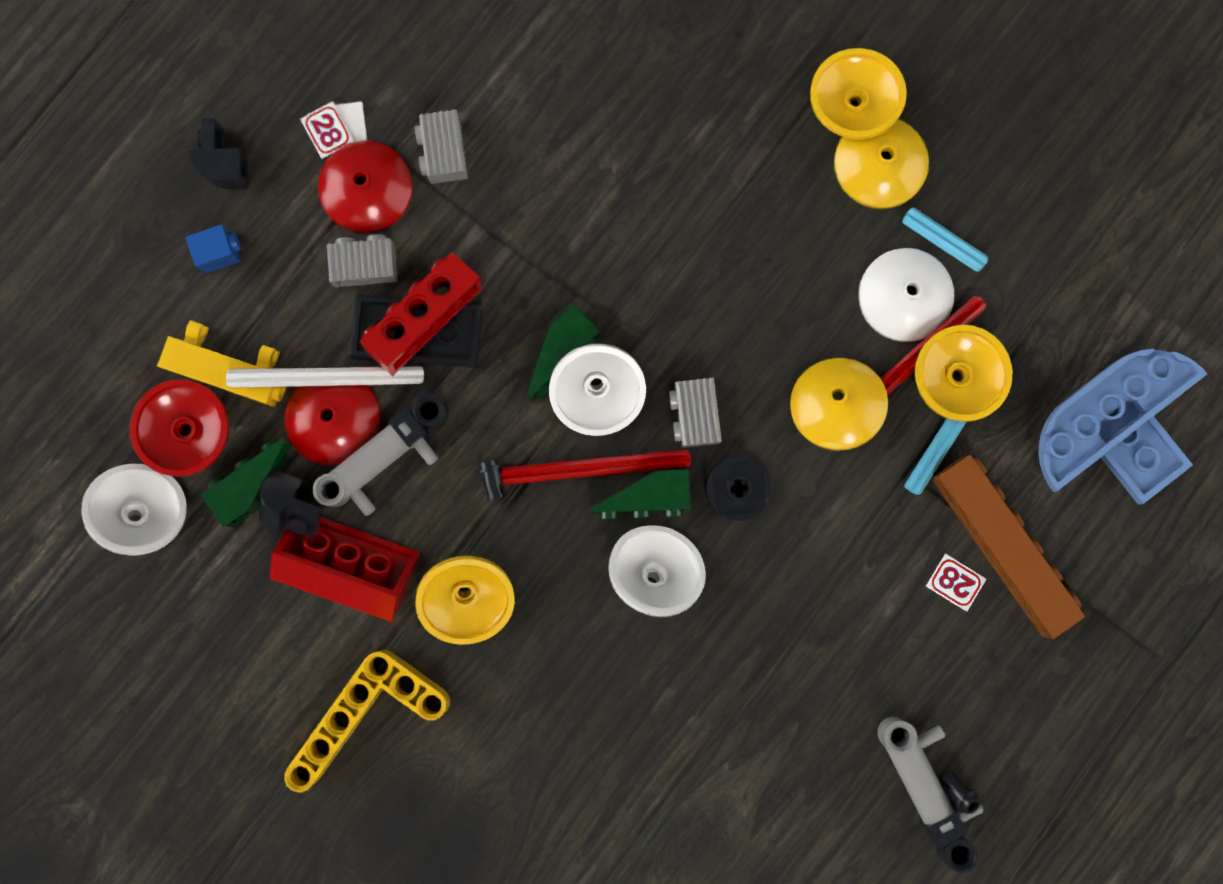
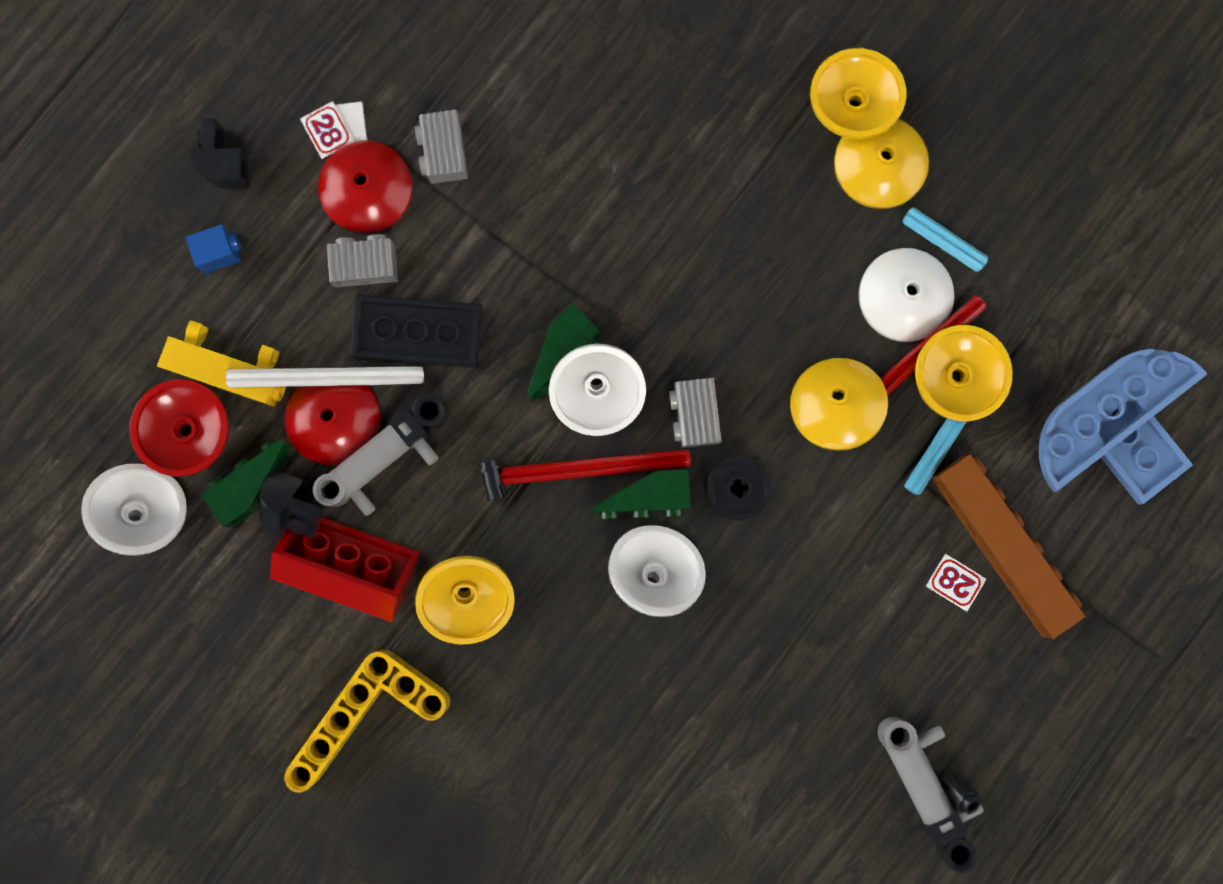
red brick [360,252,482,377] -> none

